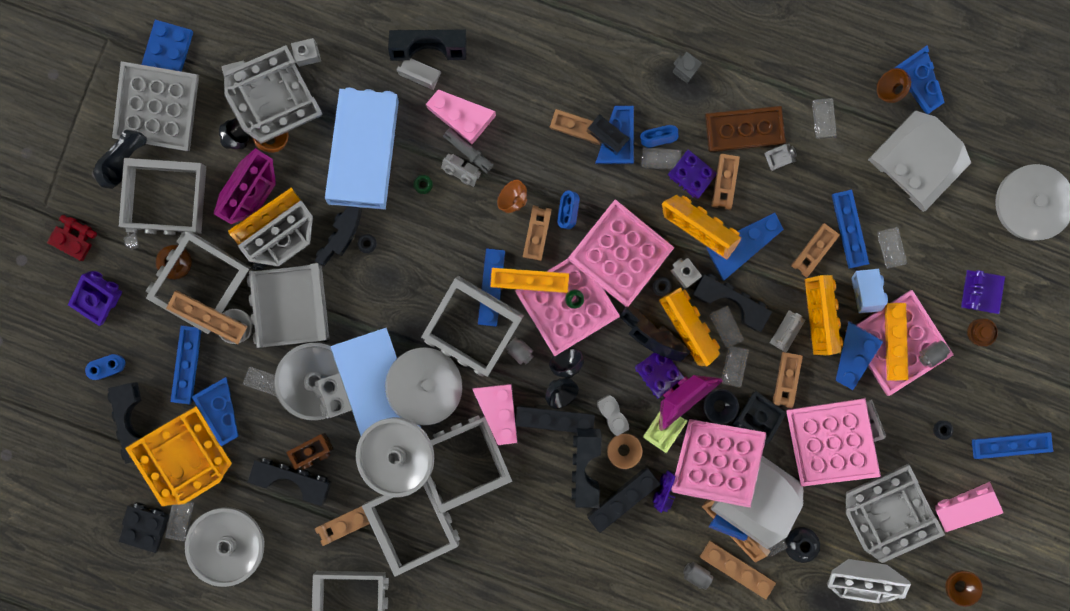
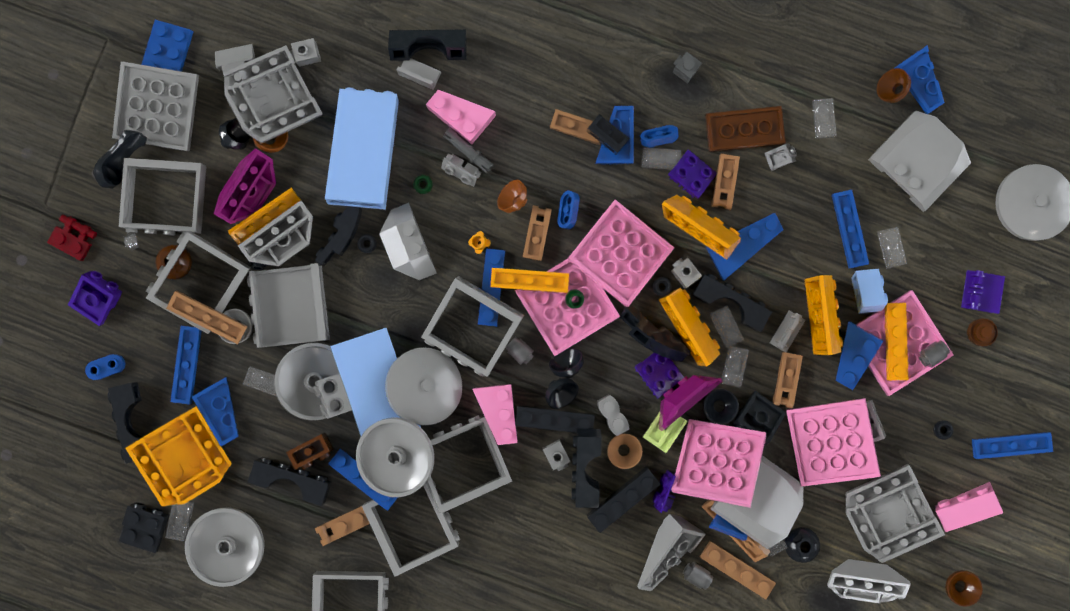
medium nougat plate [791,223,840,278] -> none
none -> light grey slope [215,44,255,71]
none -> blue plate [328,449,398,511]
none -> light grey wedge [379,203,437,280]
none -> light orange plate [468,231,491,254]
none -> light grey brick [543,439,570,471]
none -> light grey wedge [637,514,706,591]

